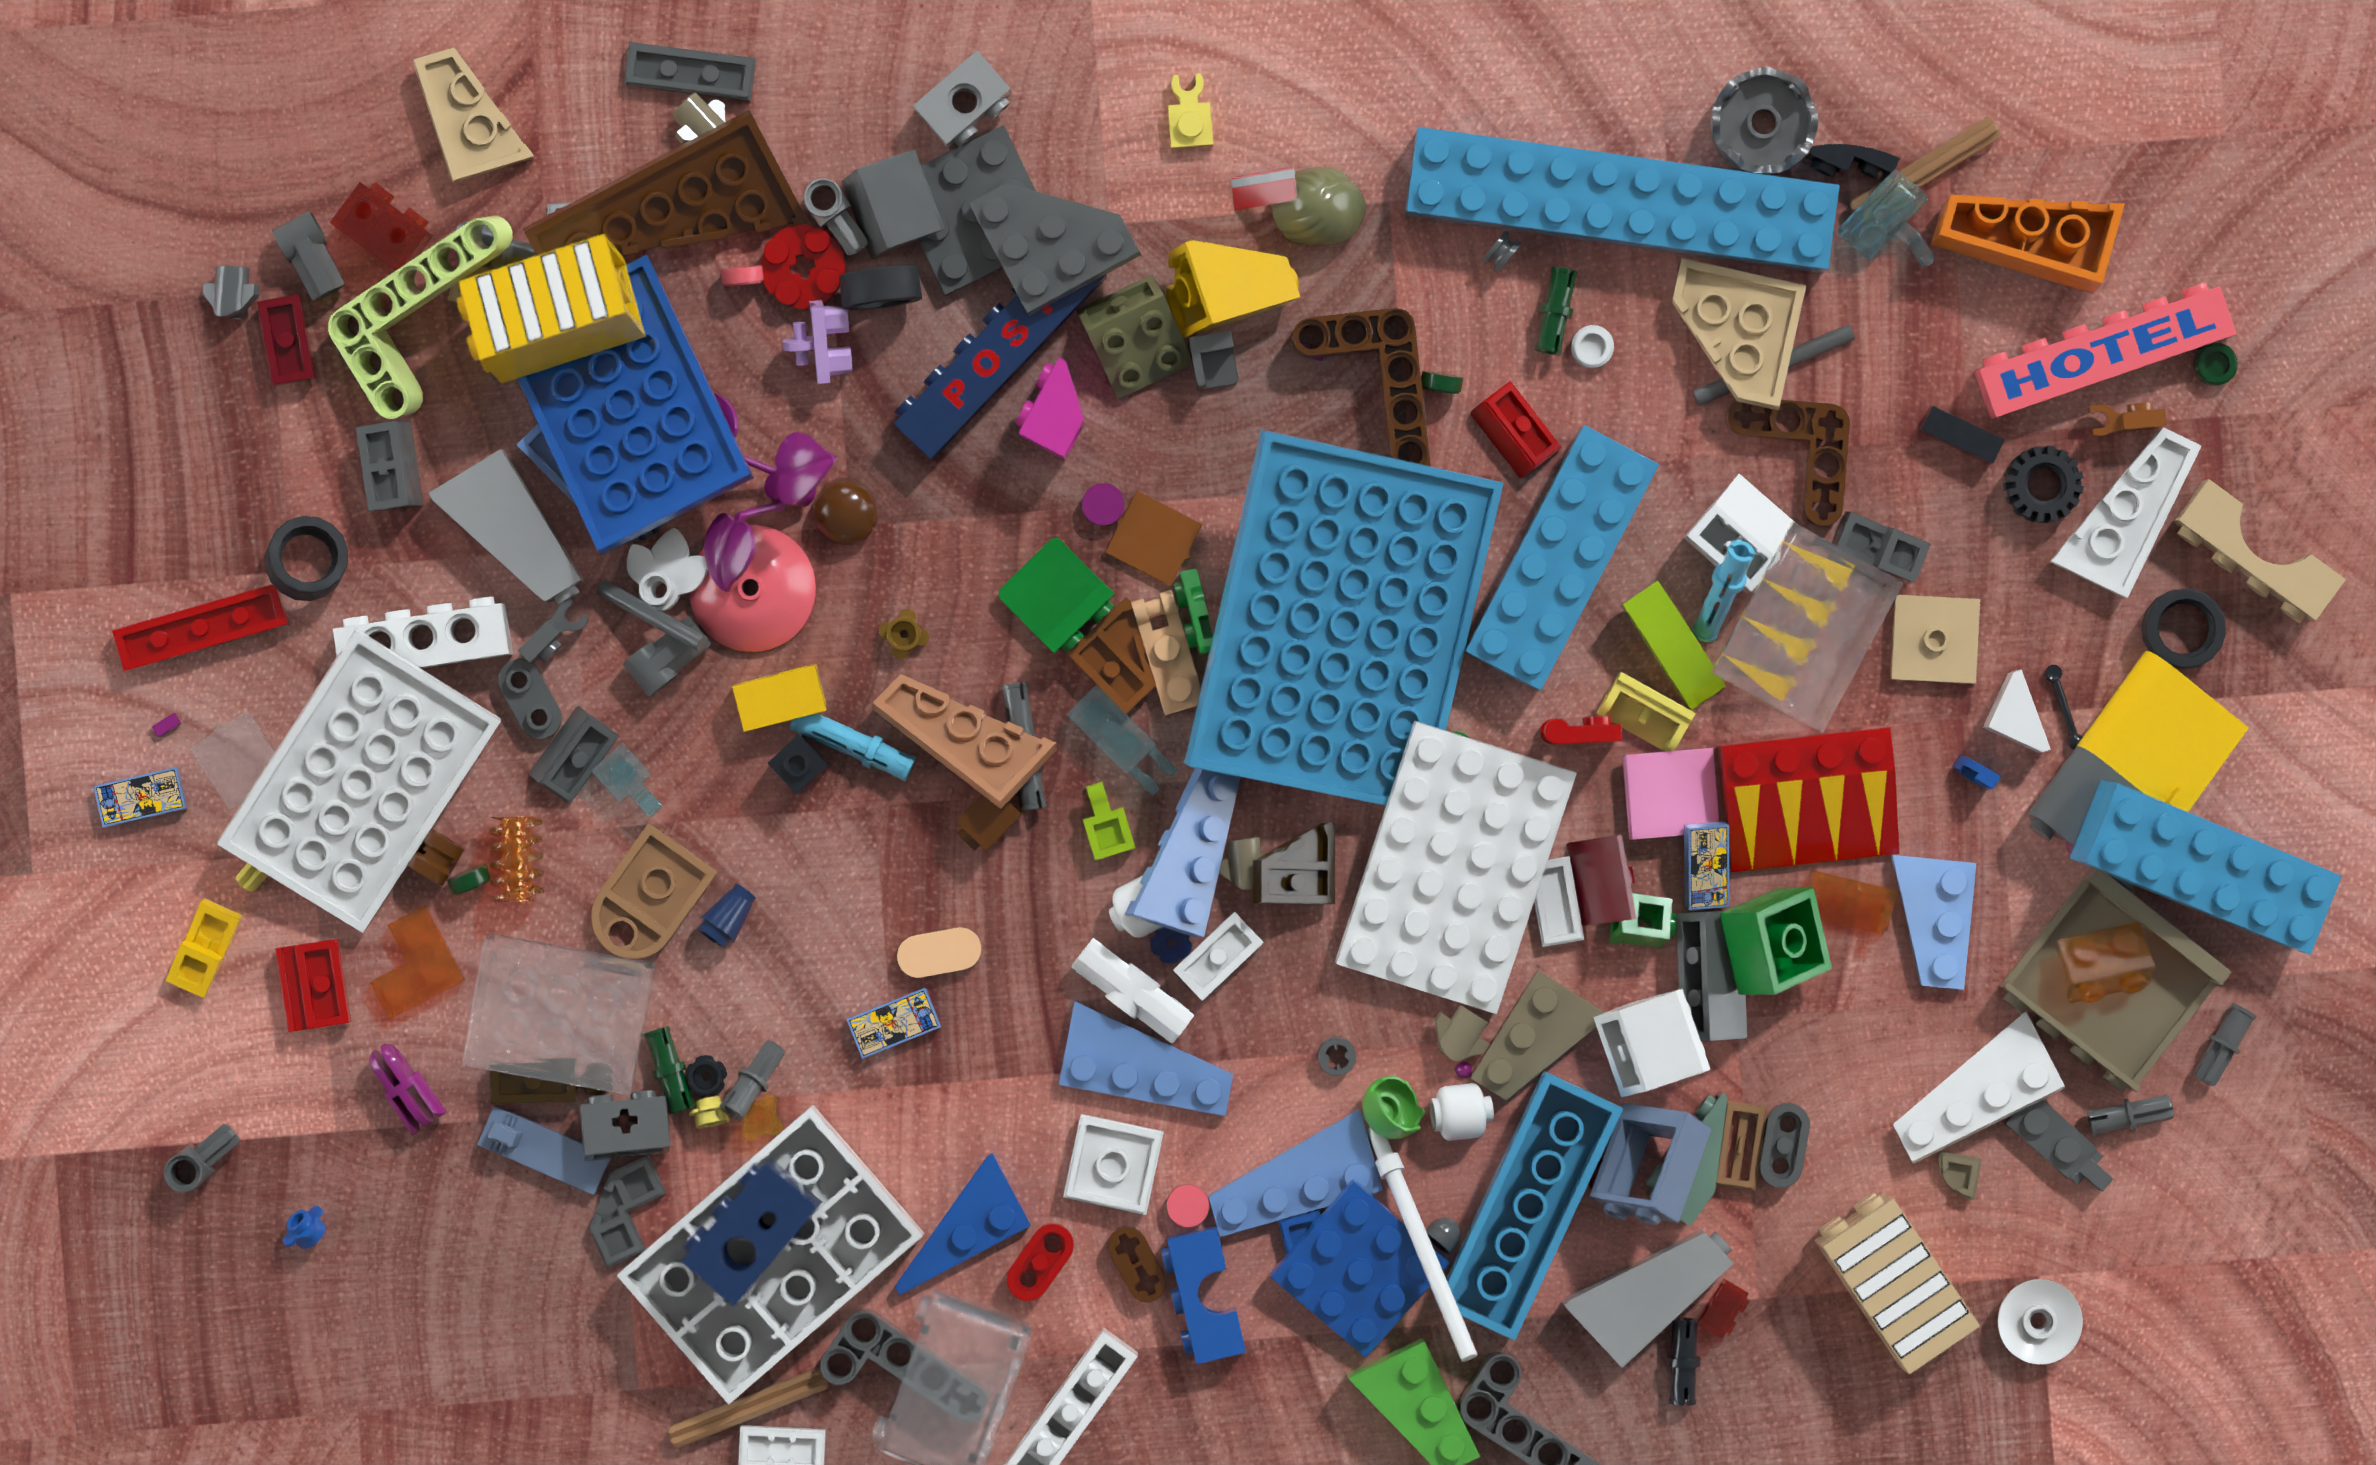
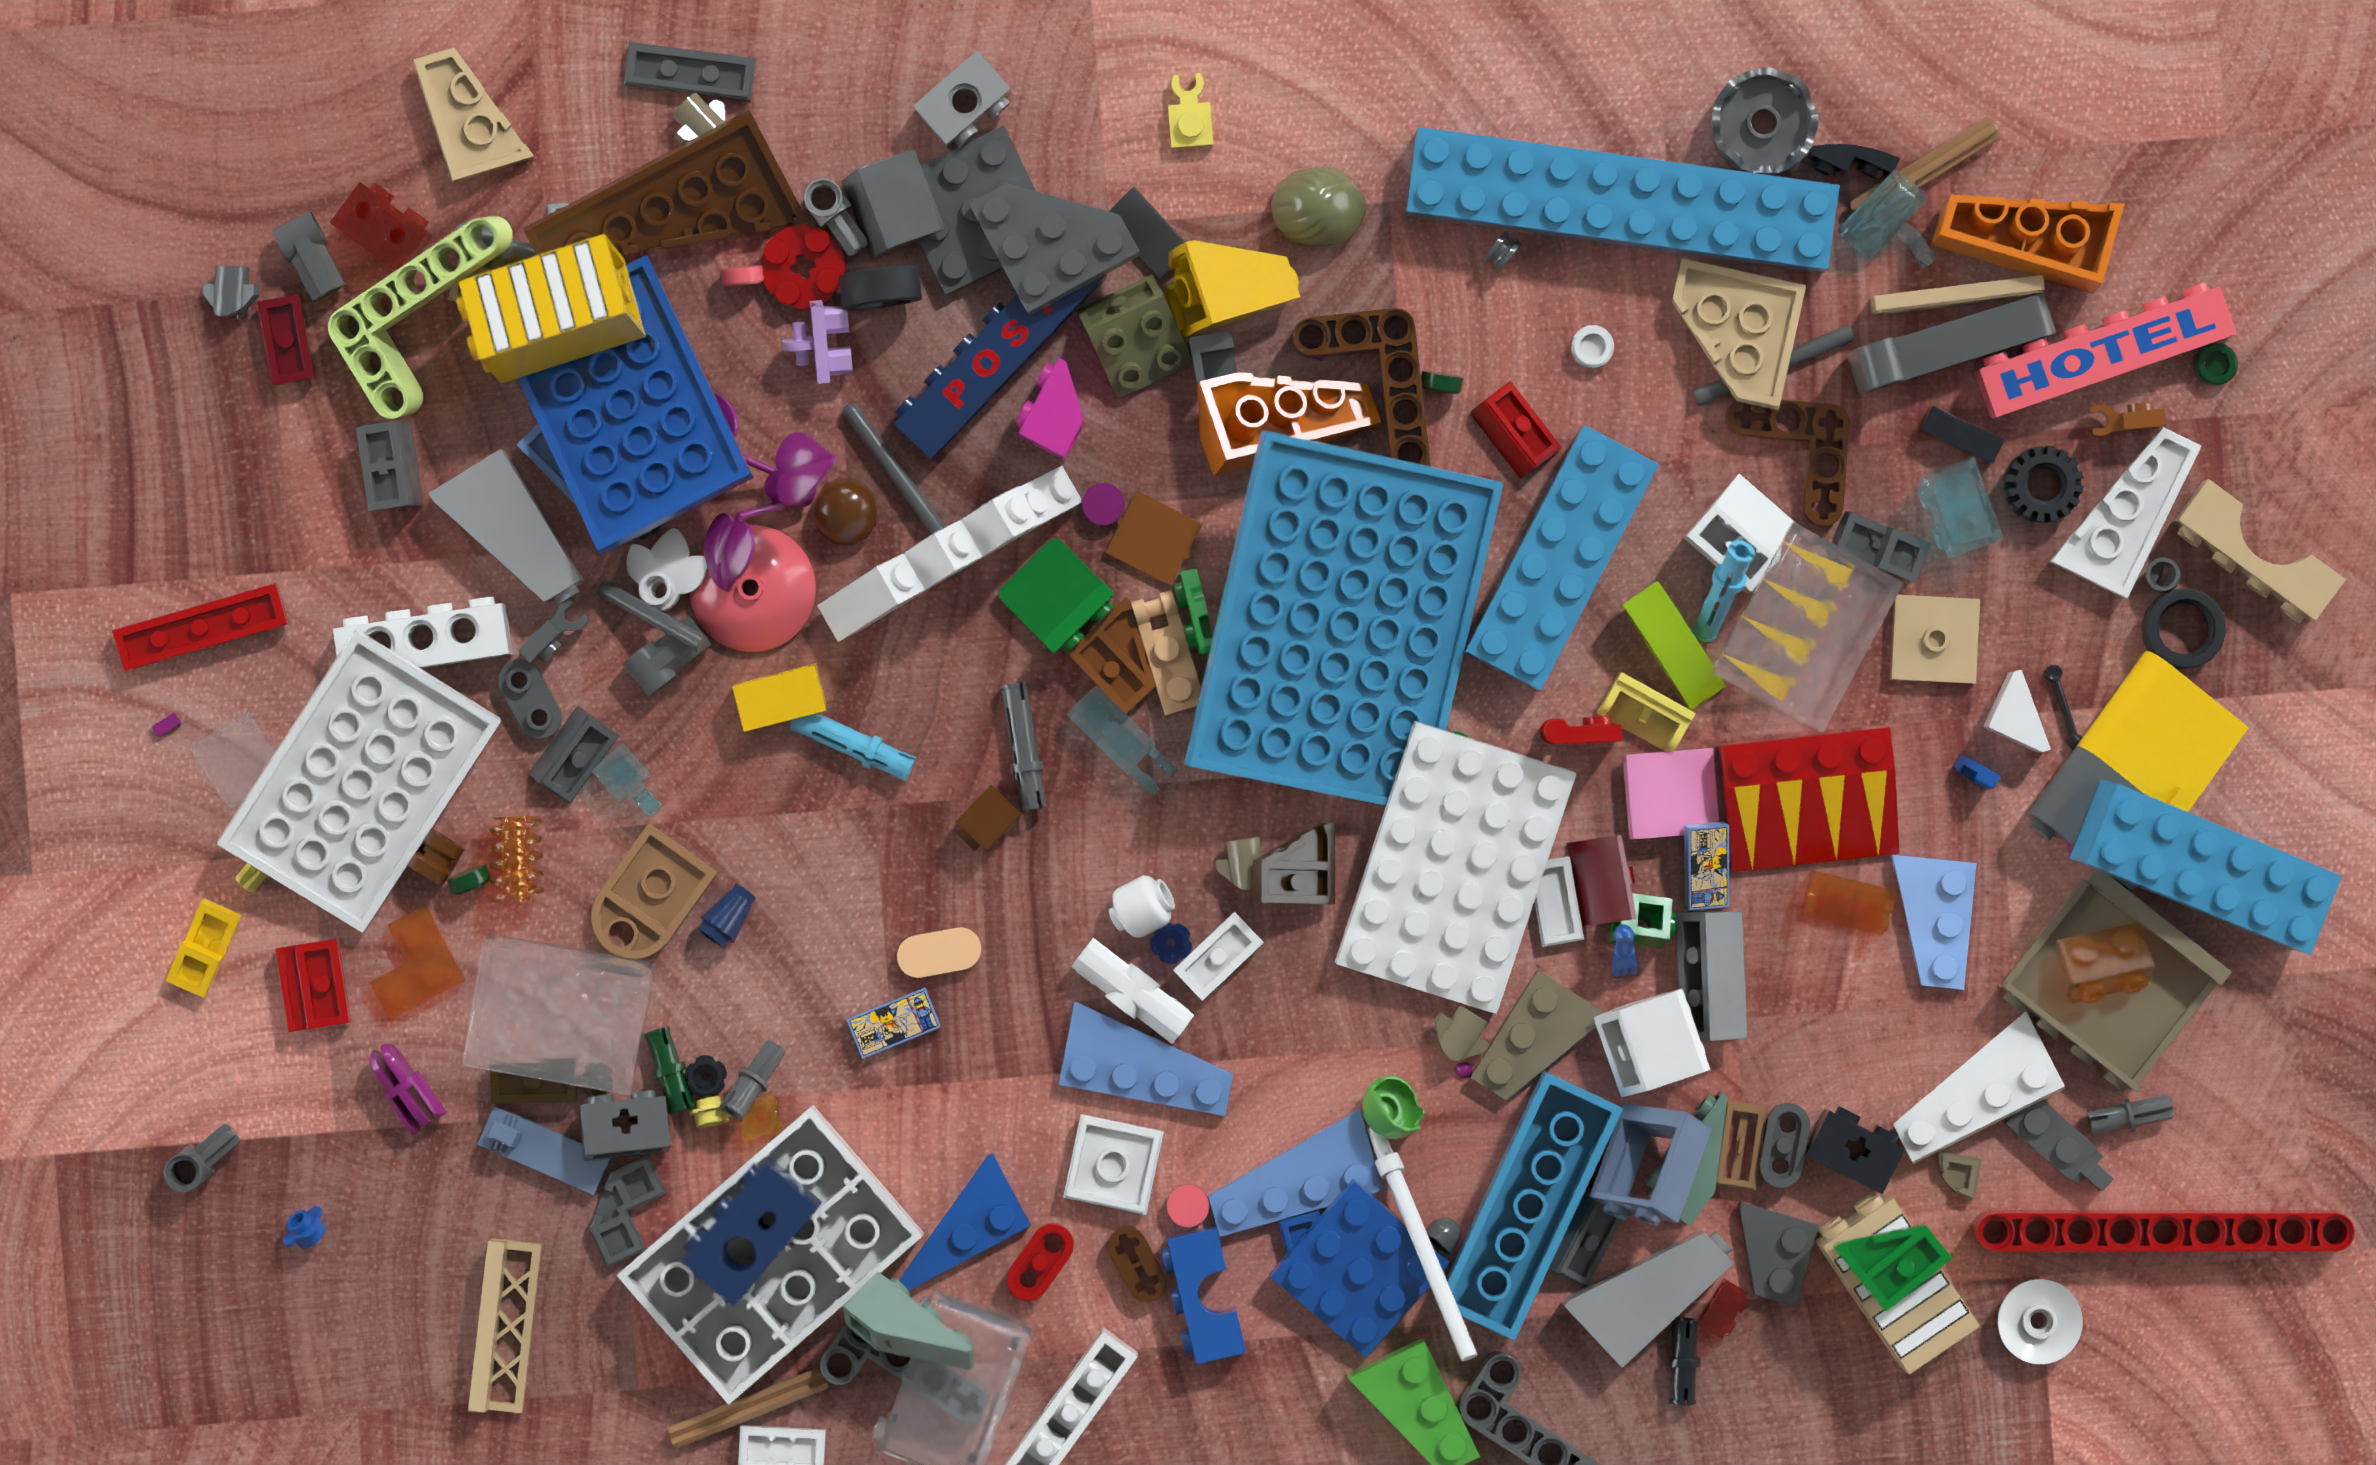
tile [93,767,188,827] -> none
black tyre [265,516,348,601] -> none
black brick [768,734,830,794] -> none
nougat wing [873,674,1057,809] -> none
pearl gold plate [879,609,929,659] -> none
lime plate [1083,782,1136,860] -> none
medium blue wing [1124,768,1241,937] -> none
sticker [1231,167,1297,210] -> none
dark grey bush [1318,1036,1356,1076] -> none
white head [1430,1083,1494,1141] -> none
dark green pin [1534,267,1578,356] -> none
green brick [1720,887,1832,995] -> none
dark grey axle [2194,1003,2257,1086] -> none
none -> tan fence [468,1238,543,1414]
none -> white arch [817,466,1082,642]
none -> dark grey piece [843,403,976,578]
none -> sand green slope [843,1272,975,1370]
none -> dark grey slope [1108,187,1185,279]
none -> orange wedge [1198,372,1381,477]
none -> dark grey slope [1549,1191,1622,1287]
none -> blue piece [1611,924,1638,978]
none -> dark grey wing [1738,1201,1820,1307]
none -> black brick [1805,1106,1905,1194]
none -> green wing [1832,1223,1953,1312]
none -> dark grey beam [1847,293,2057,395]
none -> tan tile [1870,275,2045,316]
none -> clear light blue brick [1917,457,2003,558]
none -> red beam [1971,1210,2355,1251]
none -> dark grey hinge [2146,557,2181,593]

